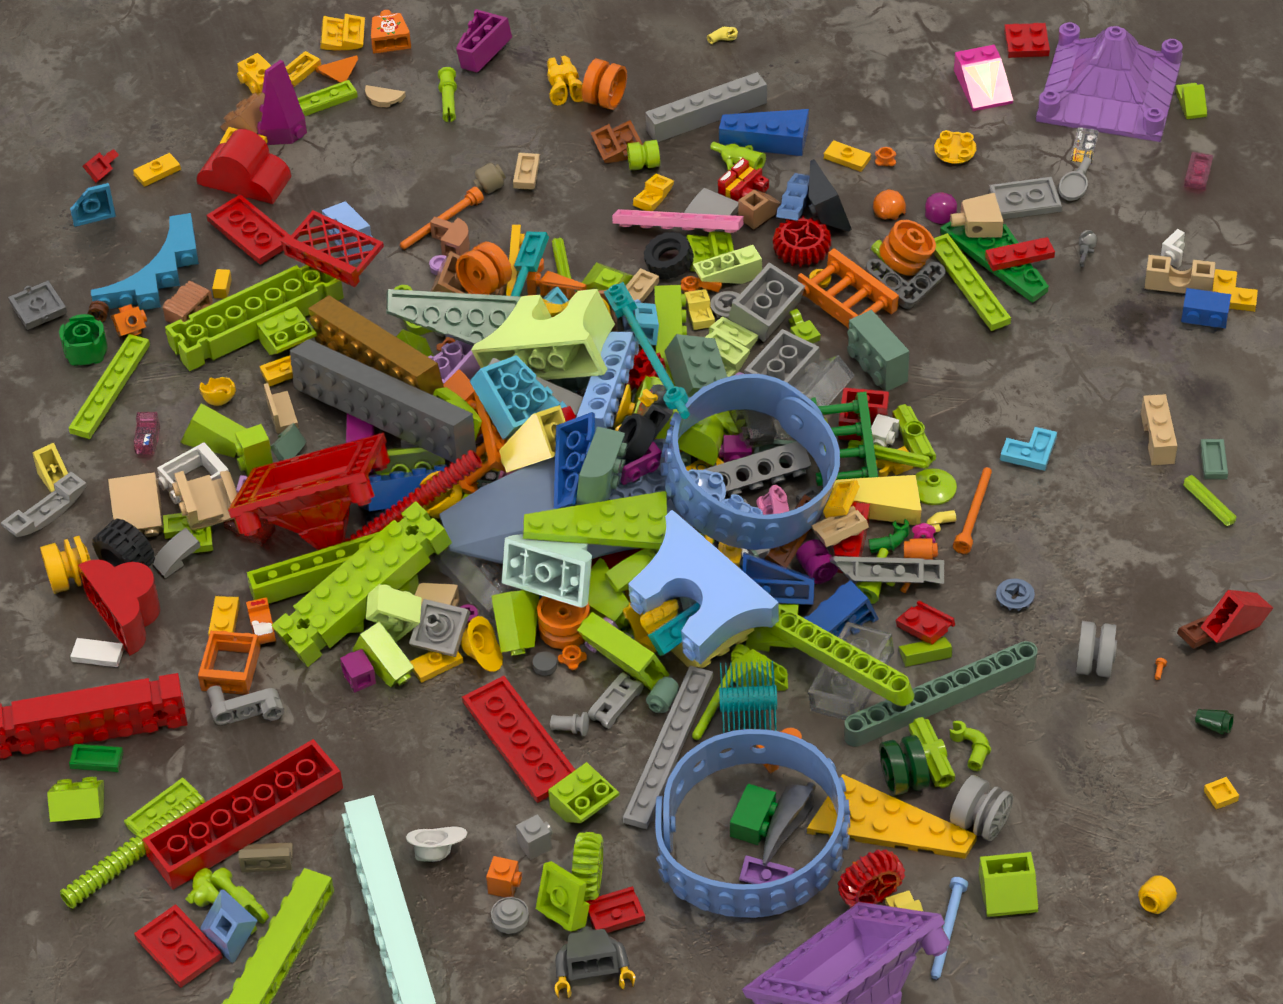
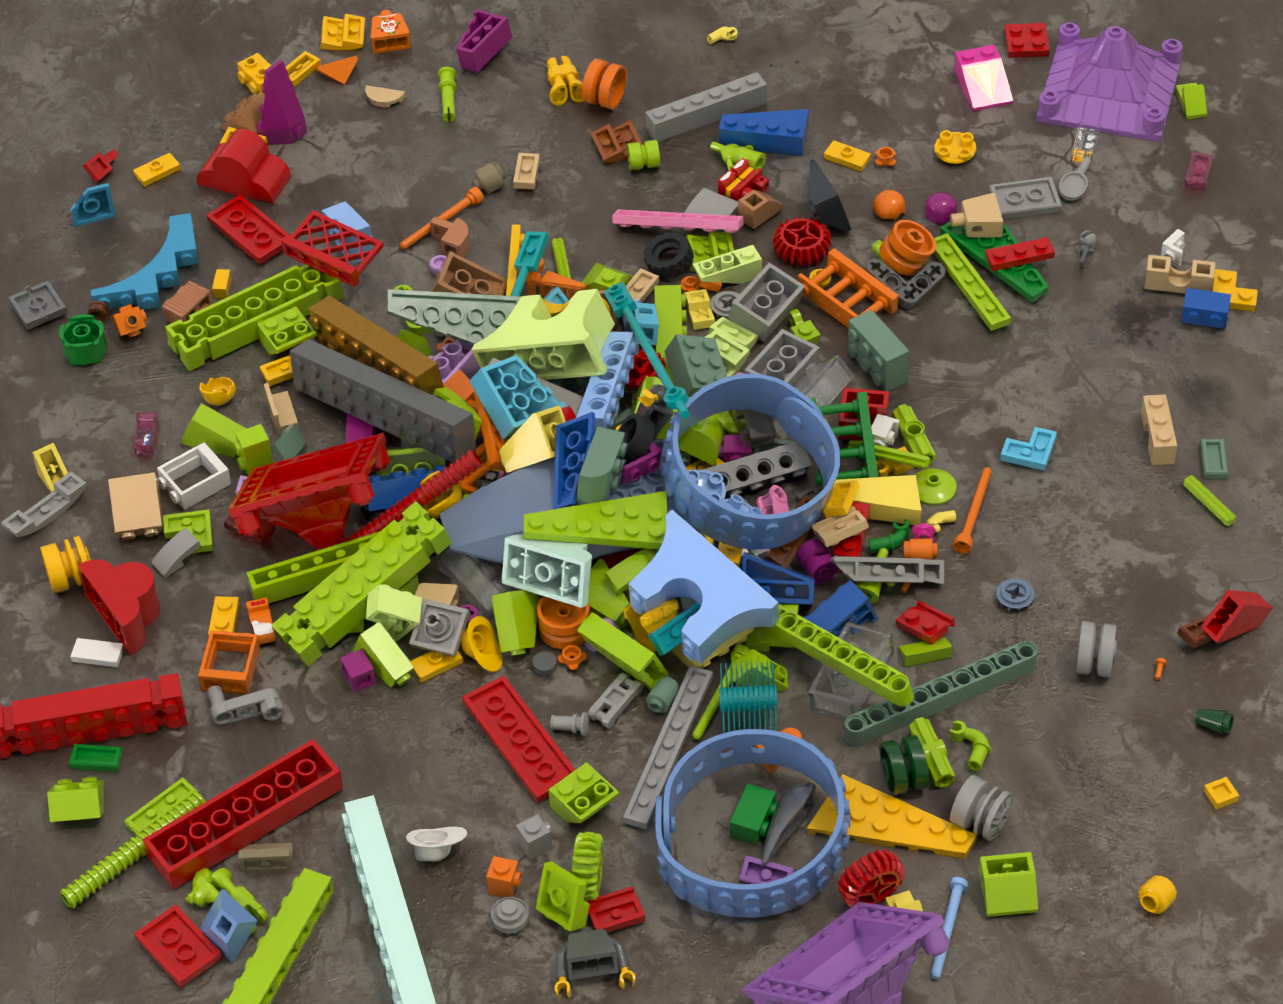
lime plate [69,334,150,439] -> none
black tyre [92,518,155,567] -> none
tan piece [172,471,237,530] -> none
lime tile [298,80,358,116] -> none
orange wheel [455,241,512,295] -> none
yellow dish [613,384,635,428] -> none
yellow slope [633,174,674,211] -> none
medium blue slope [777,173,810,220] -> none

